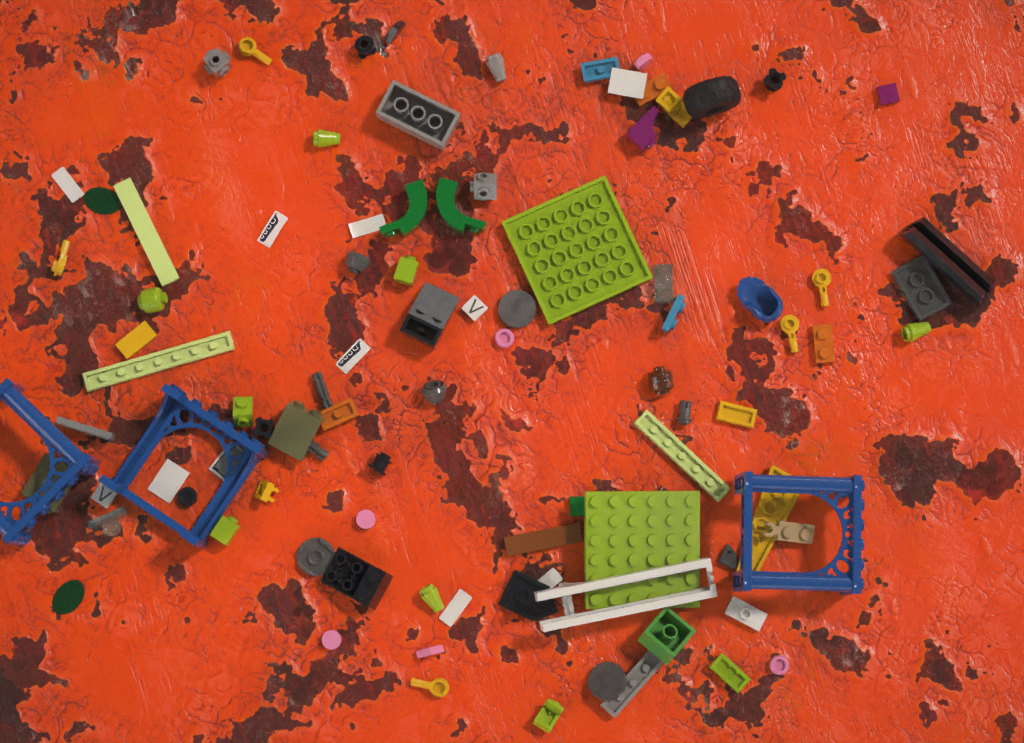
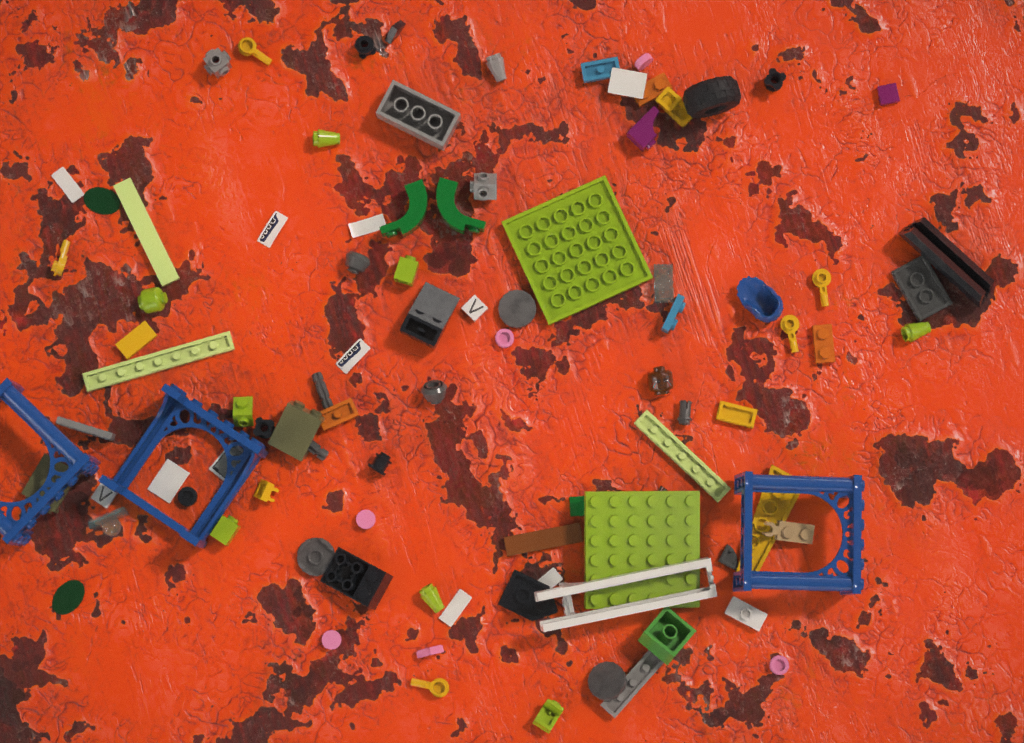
lime plate [709,652,751,693] -> none

